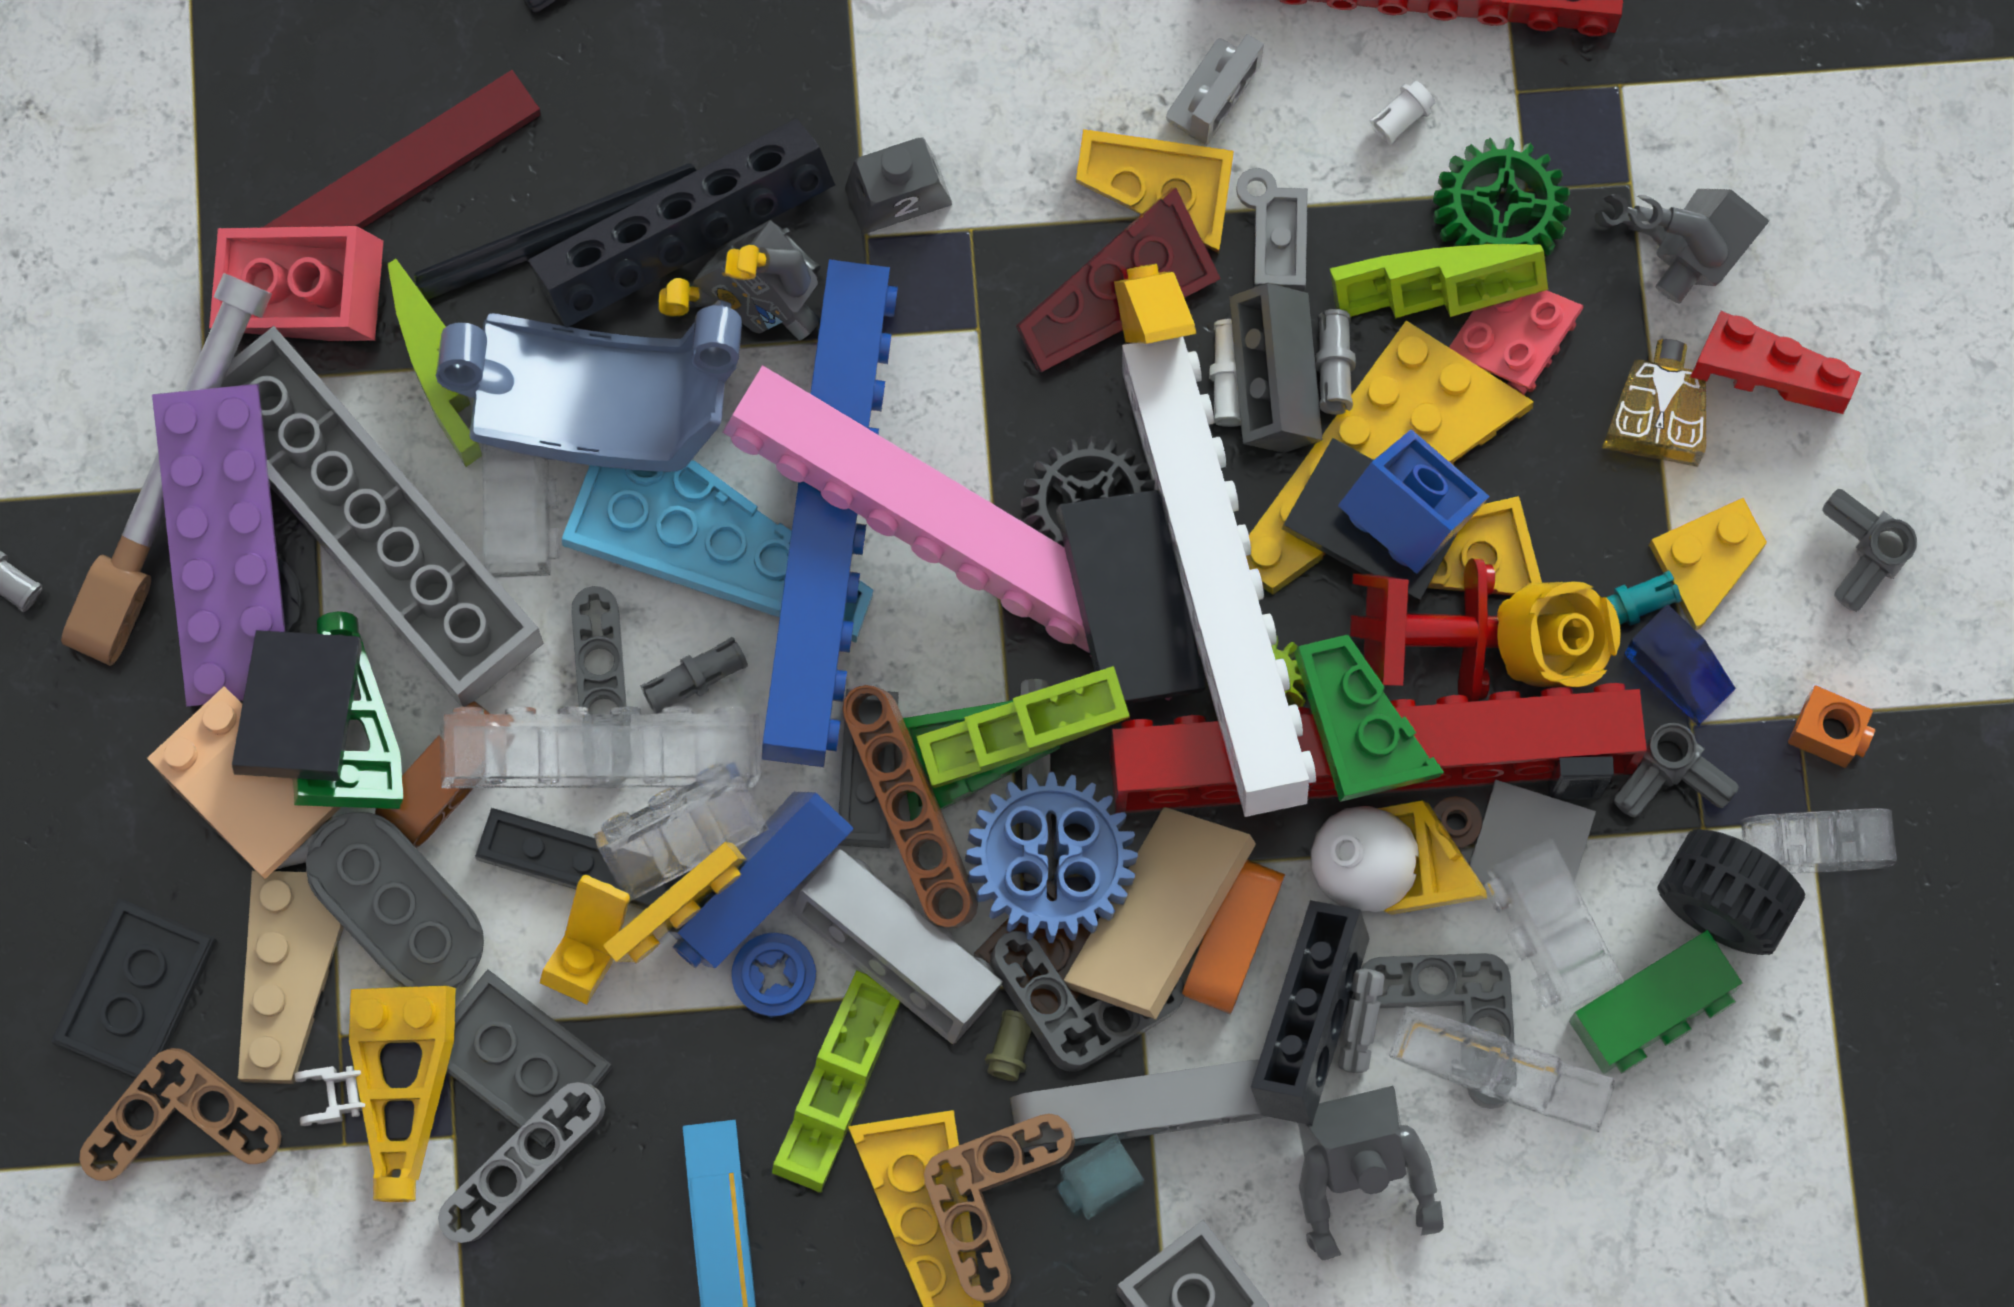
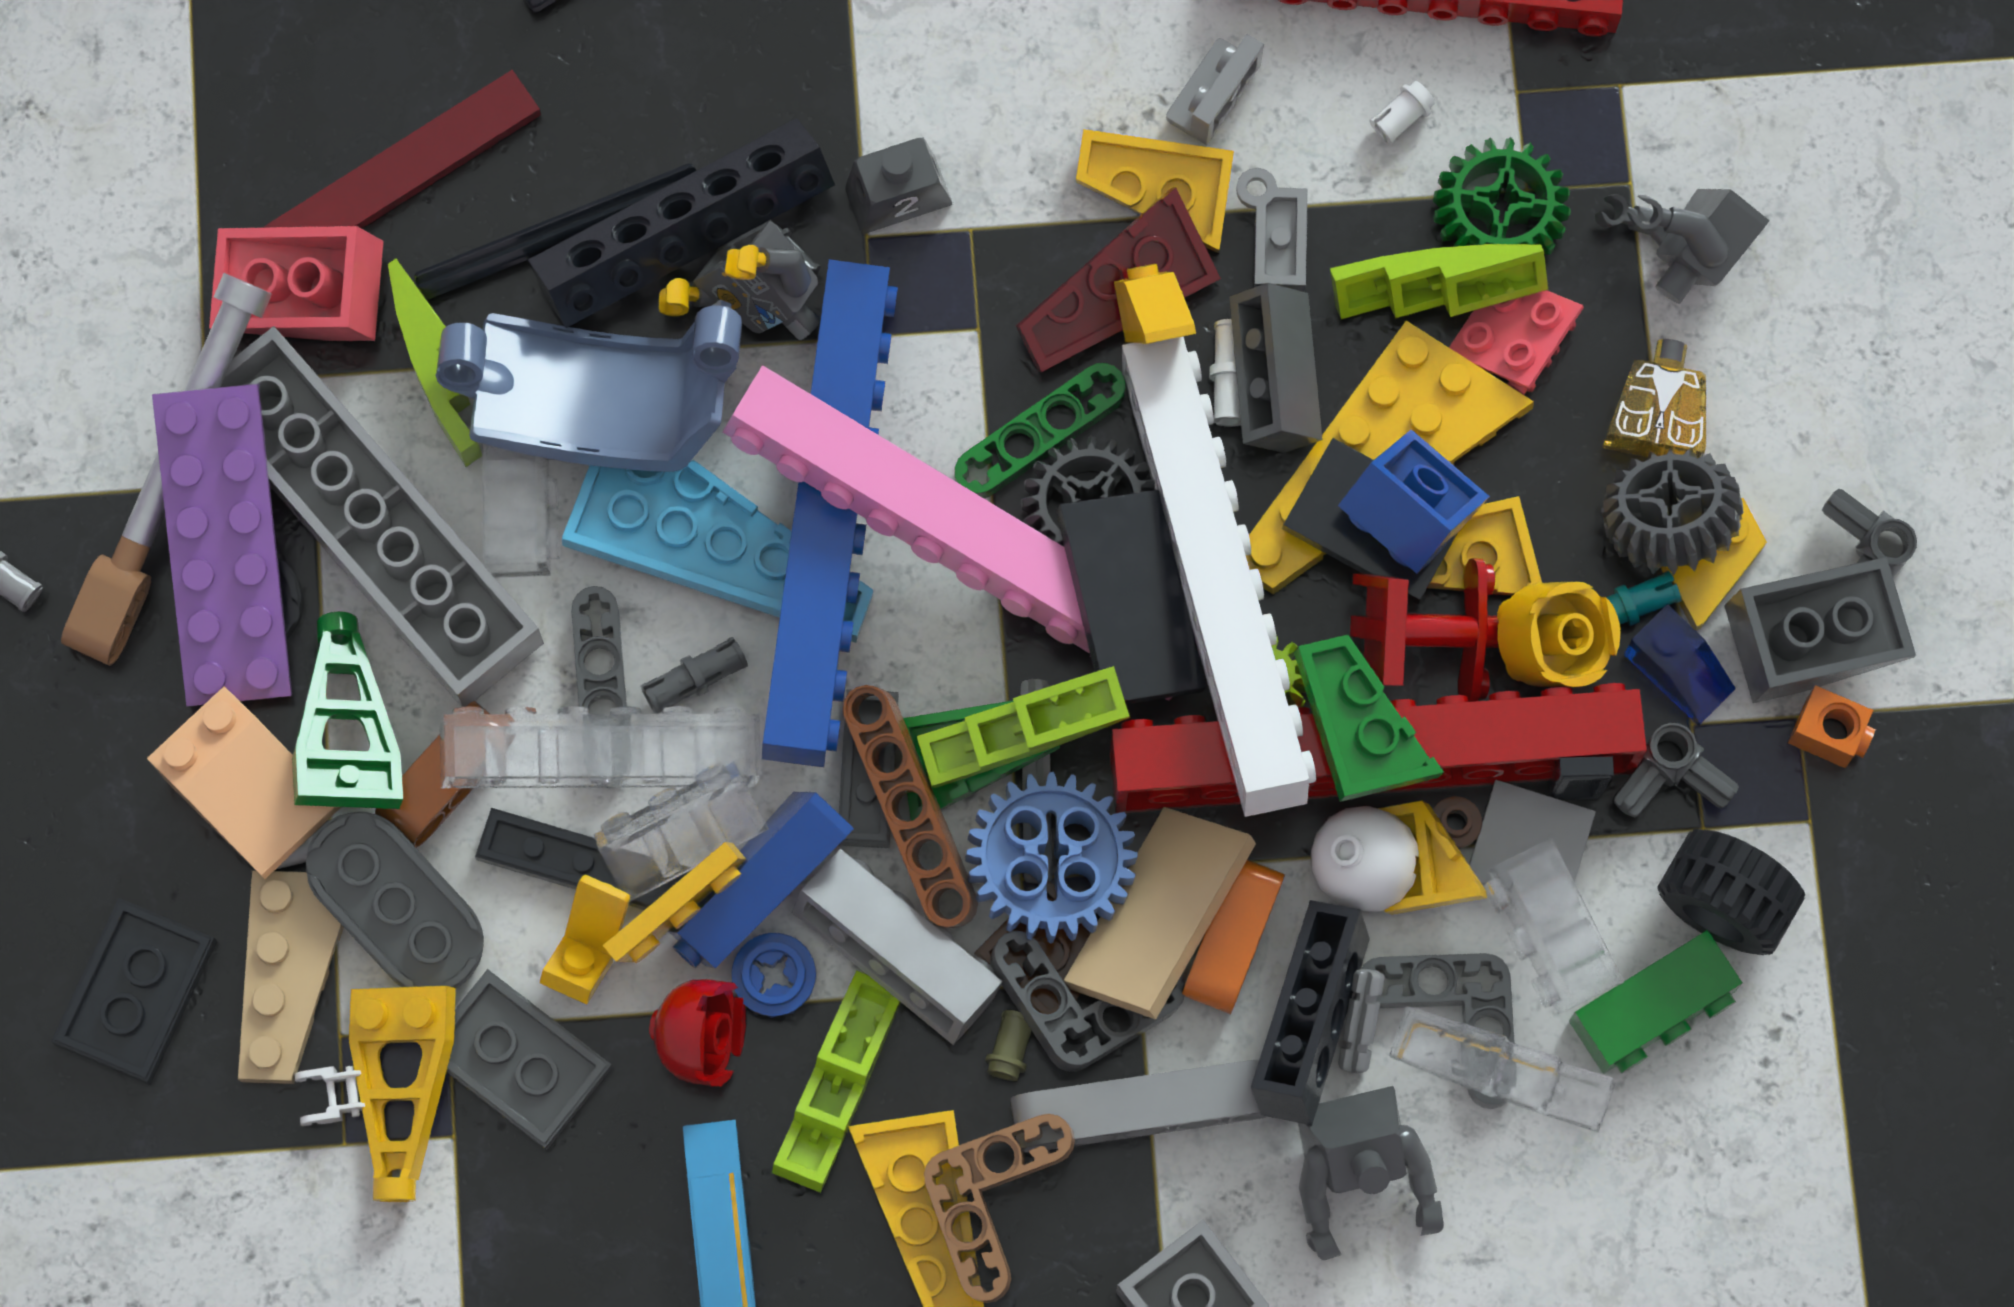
medium nougat beam [79,1048,281,1181] -> none
black tile [232,630,362,781] -> none
light grey beam [438,1082,605,1243] -> none
clear light blue brick [1057,1134,1144,1220] -> none
light grey pin [1315,309,1356,415] -> none
red wing [1690,310,1861,414] -> none
clear beam [1741,808,1897,874] -> none
none -> red cylinder [649,979,746,1087]
none -> green beam [955,363,1125,499]
none -> dark grey gear [1601,446,1744,575]
none -> dark grey slope [1724,557,1916,703]

